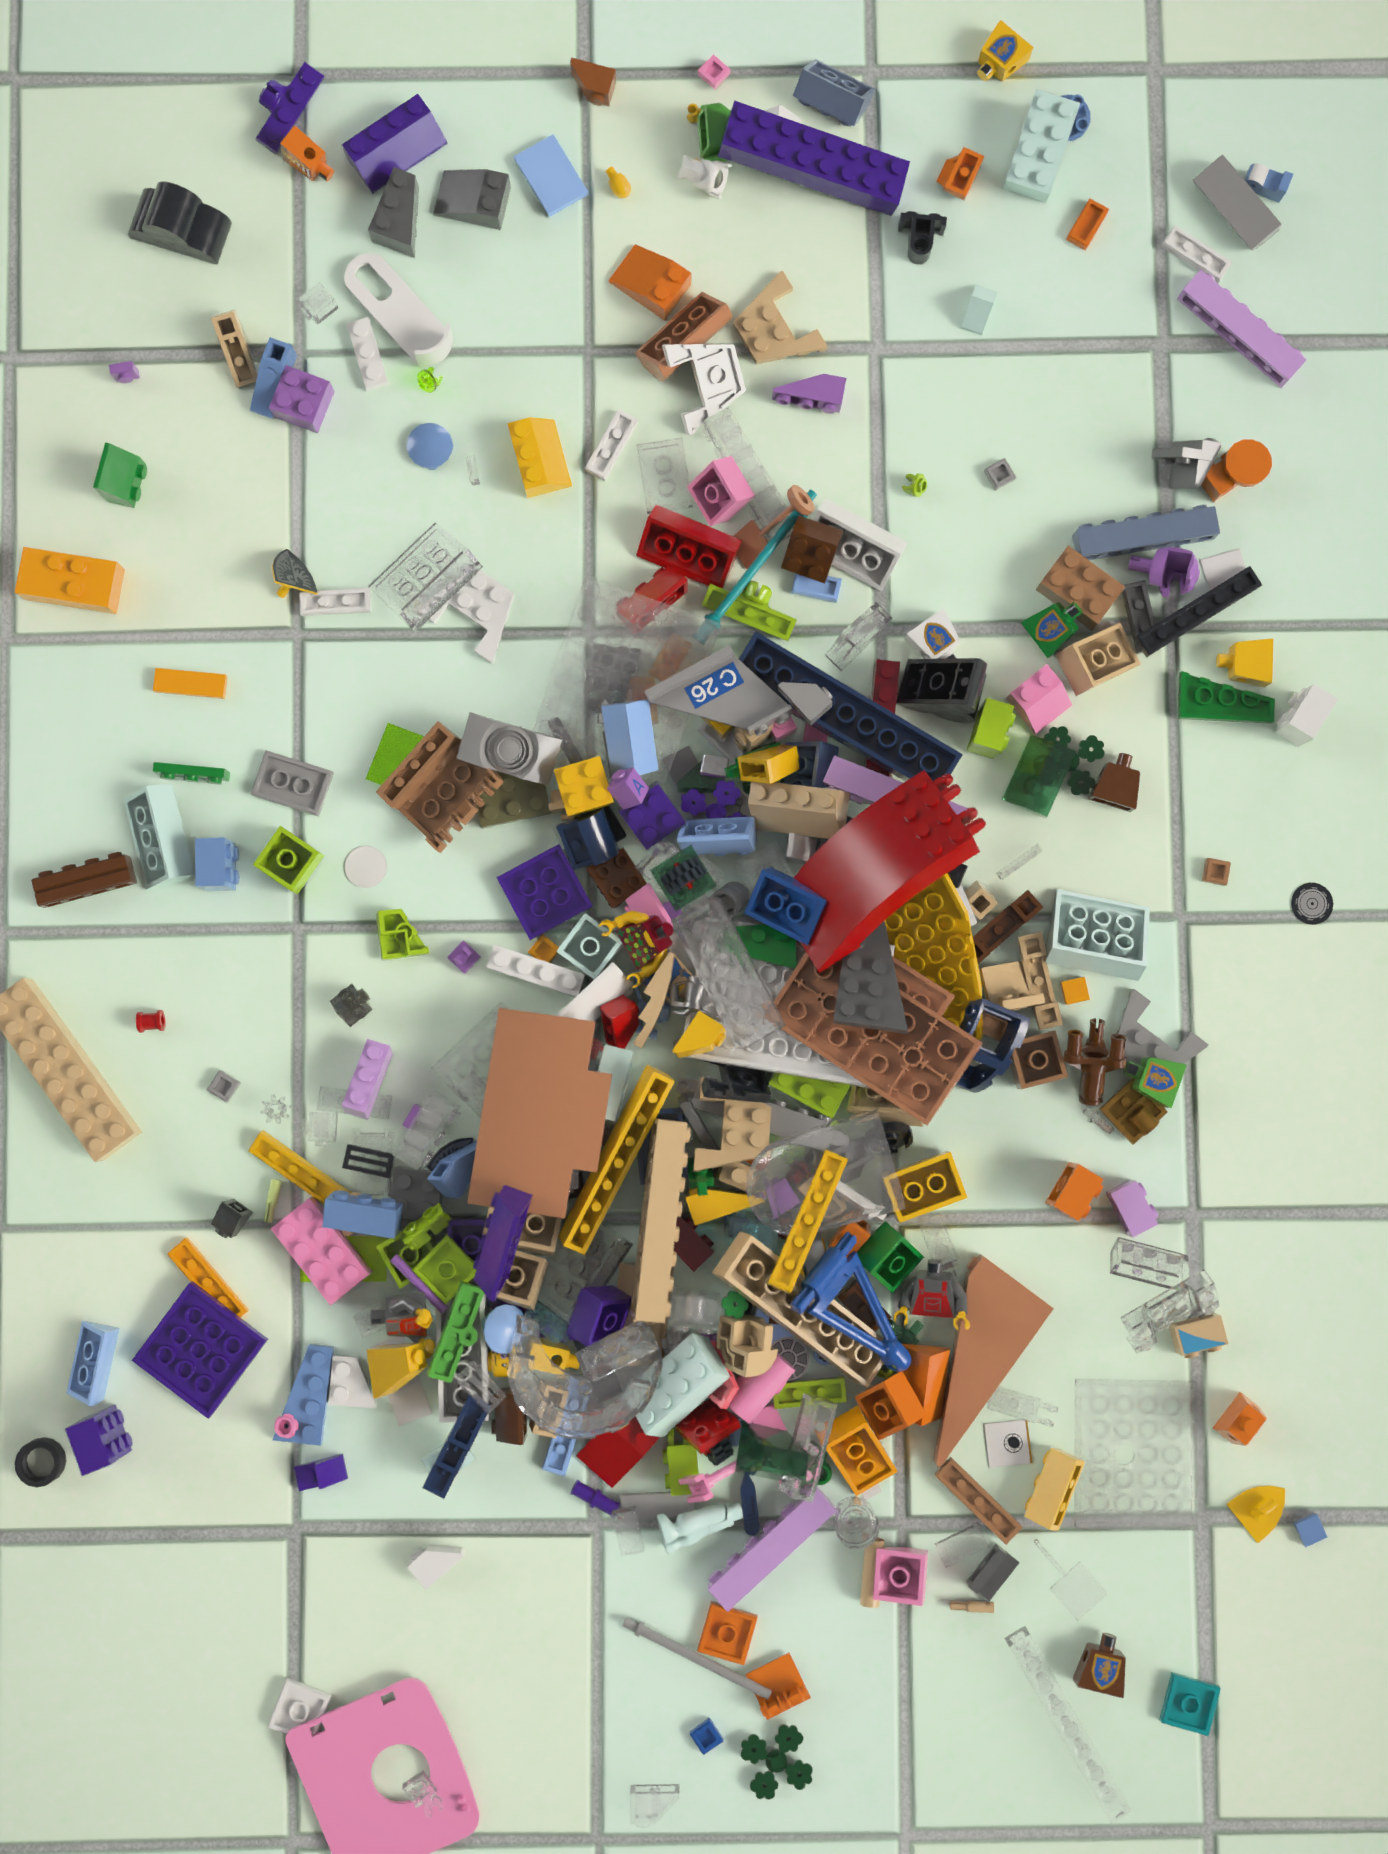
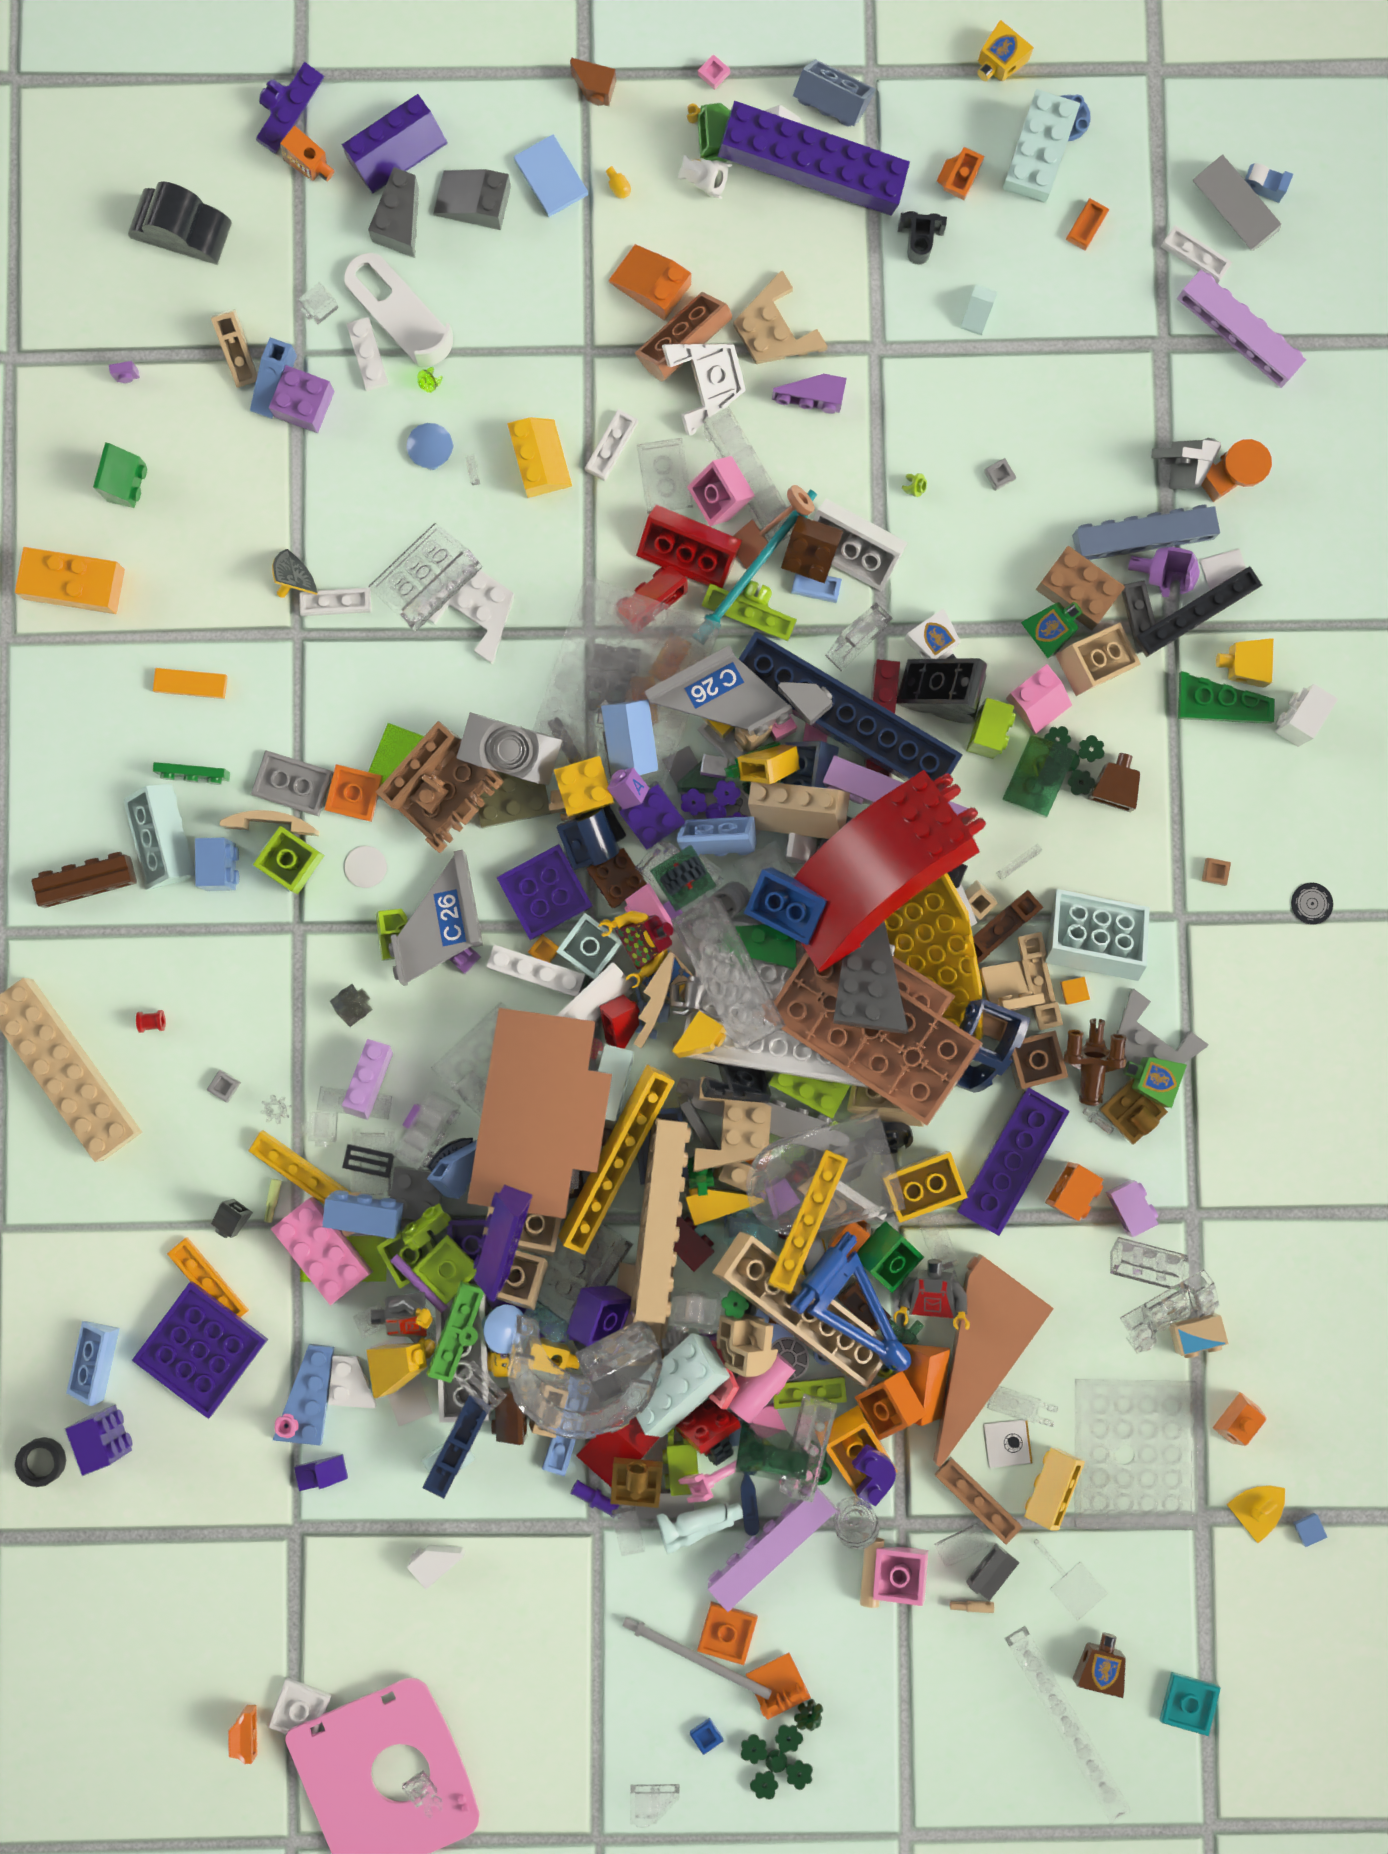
none -> tan slope [220,810,319,836]
none -> orange slope [228,1705,257,1764]
none -> orange plate [324,764,383,822]
none -> light grey piece [389,849,483,986]
none -> medium nougat bracket [412,774,449,814]
none -> pearl gold plate [610,1457,663,1508]
none -> dark green plant [794,1699,824,1731]
none -> dark purple plate [852,1444,896,1506]
none -> dark purple plate [956,1087,1070,1236]

